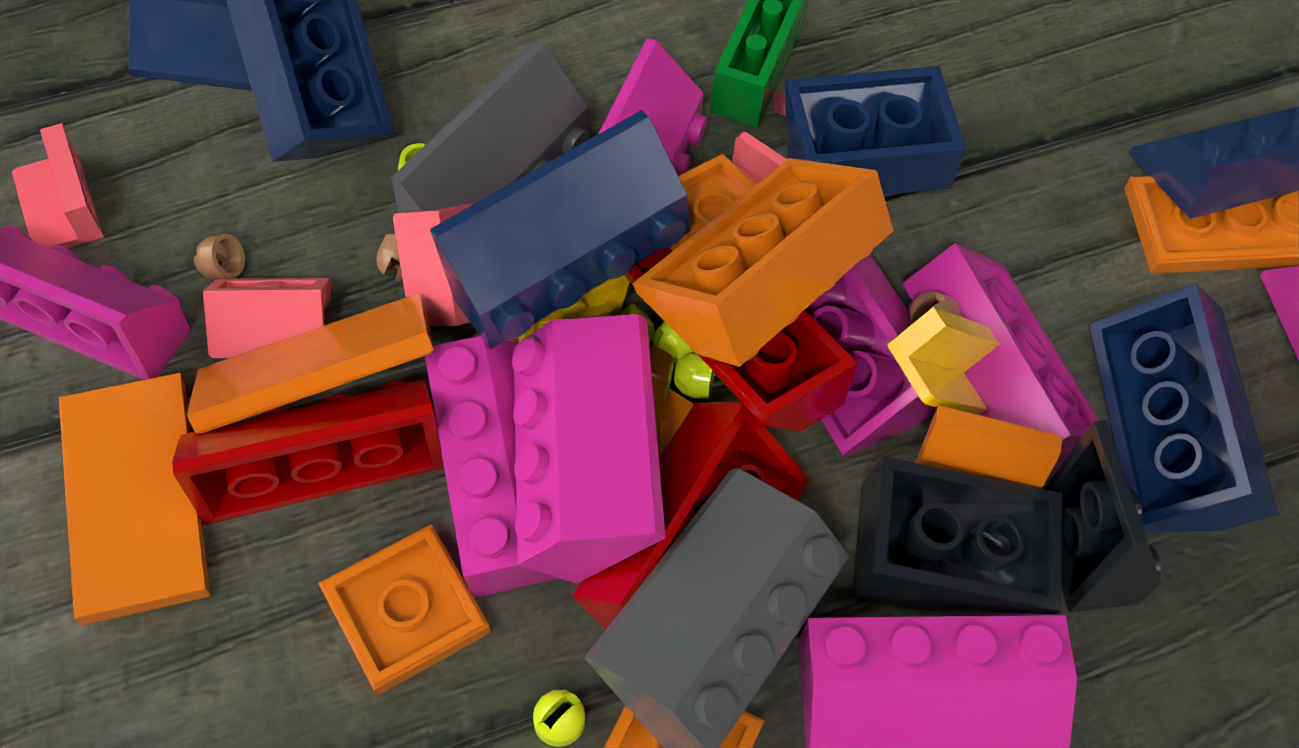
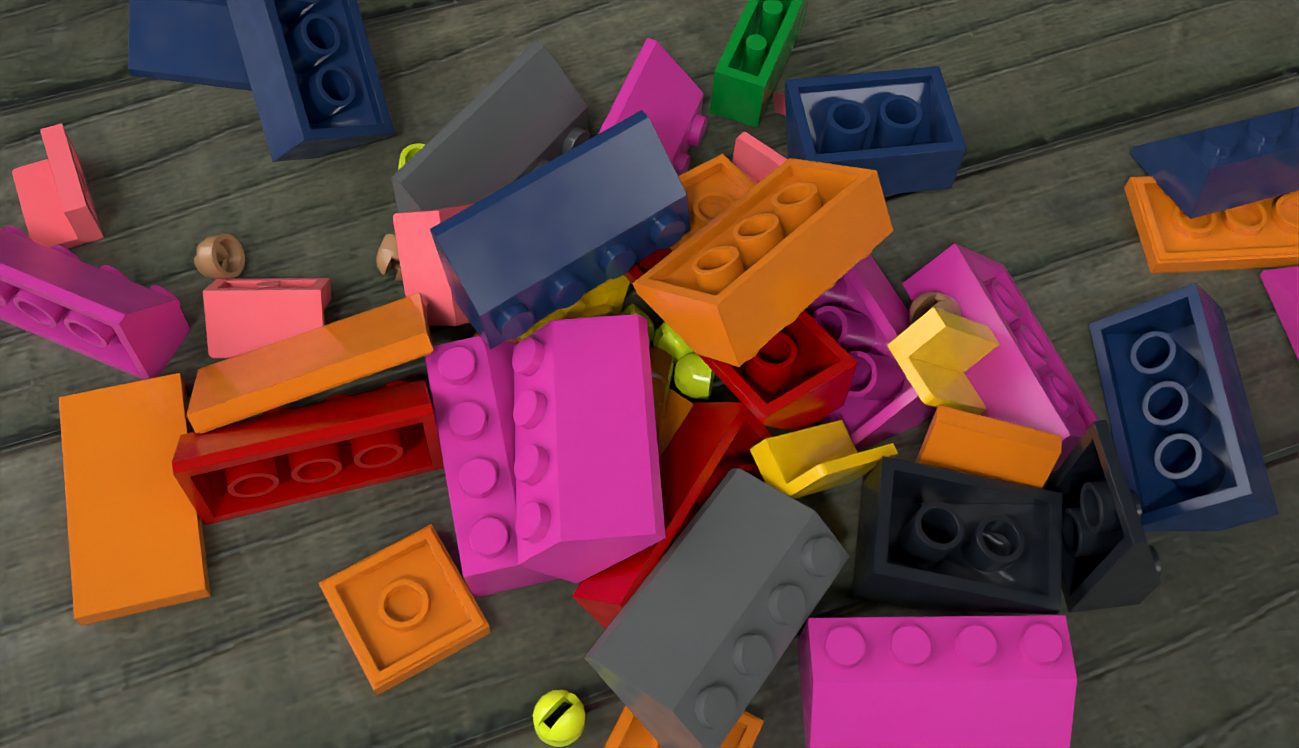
none -> yellow panel [750,420,898,499]

